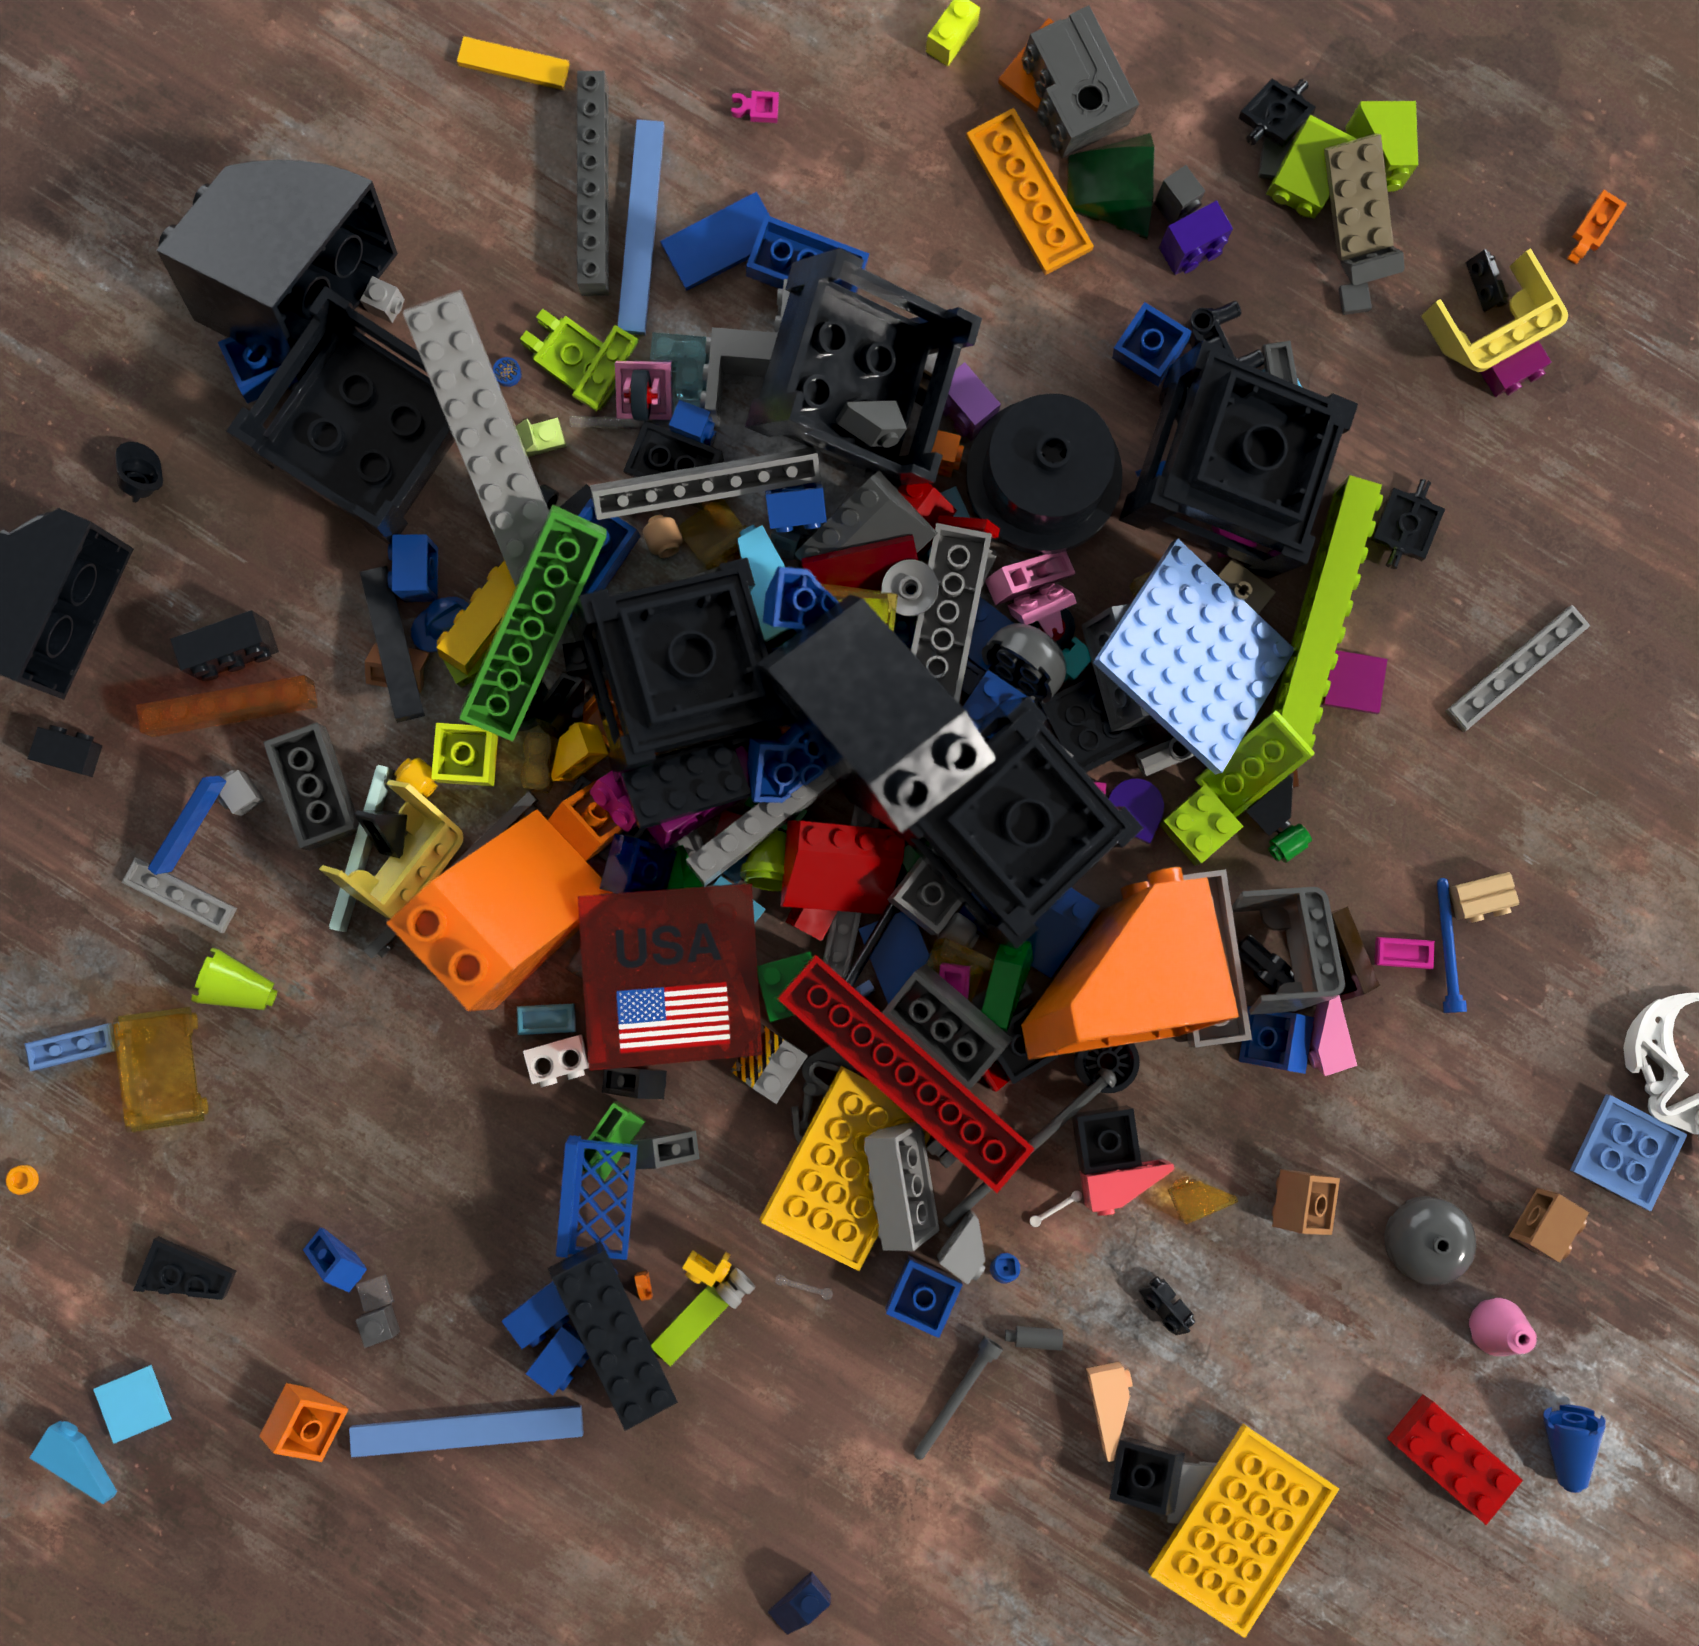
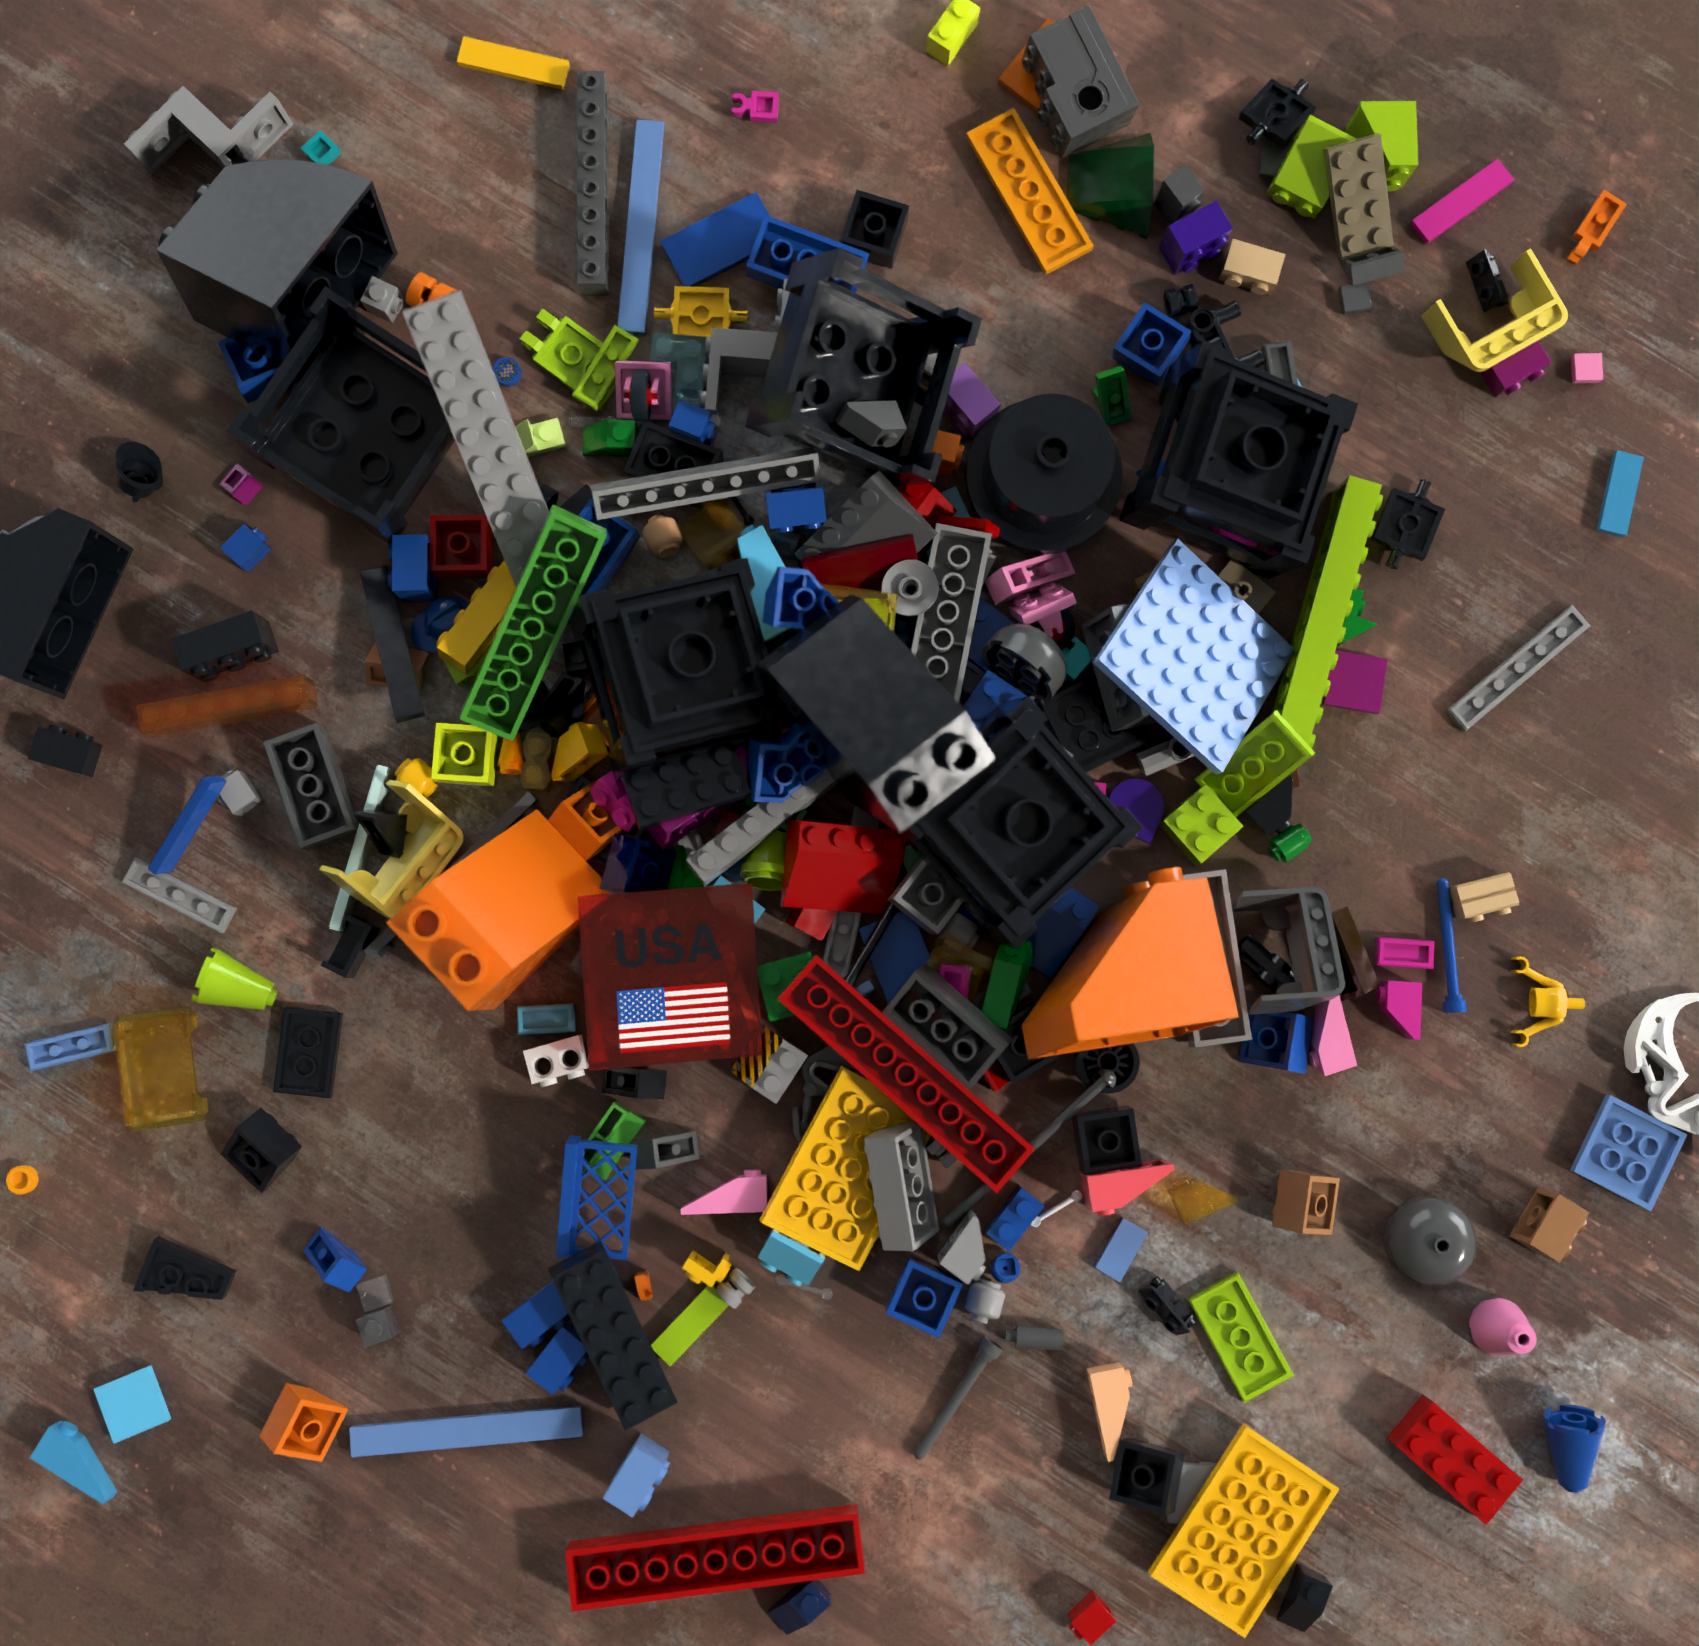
none -> light grey bracket [124,86,293,175]
none -> magenta slope [219,464,263,505]
none -> blue brick [220,524,272,573]
none -> black slope [221,1108,302,1193]
none -> black tile [273,1007,343,1098]
none -> teal plate [301,130,342,165]
none -> black panel [321,914,380,978]
none -> orange wheel [406,272,457,307]
none -> red brick [430,514,493,578]
none -> light orange cone [497,733,526,775]
none -> red brick [565,1504,865,1612]
none -> green slope [582,420,639,457]
none -> medium blue brick [603,1433,670,1518]
none -> yellow plate [654,286,748,344]
none -> bright pink slope [681,1169,768,1215]
none -> black hinge [730,496,754,526]
none -> medium azure slope [758,1228,825,1286]
none -> black brick [840,190,909,269]
none -> light grey head [964,1278,1006,1324]
none -> blue brick [984,1184,1044,1252]
none -> red brick [1067,1590,1117,1646]
none -> green slope [1092,366,1132,426]
none -> medium blue tile [1094,1217,1148,1282]
none -> black wheel [1163,284,1198,318]
none -> lime tile [1187,1271,1294,1403]
none -> tan brick [1218,239,1286,295]
none -> black slope [1276,1564,1333,1632]
none -> green slope [1337,589,1377,647]
none -> dark pink slope [1375,981,1422,1040]
none -> dark pink tile [1410,159,1515,245]
none -> yellow piece [1510,956,1585,1047]
none -> bright pink tile [1571,353,1603,383]
none -> dark azure tile [1596,450,1644,538]

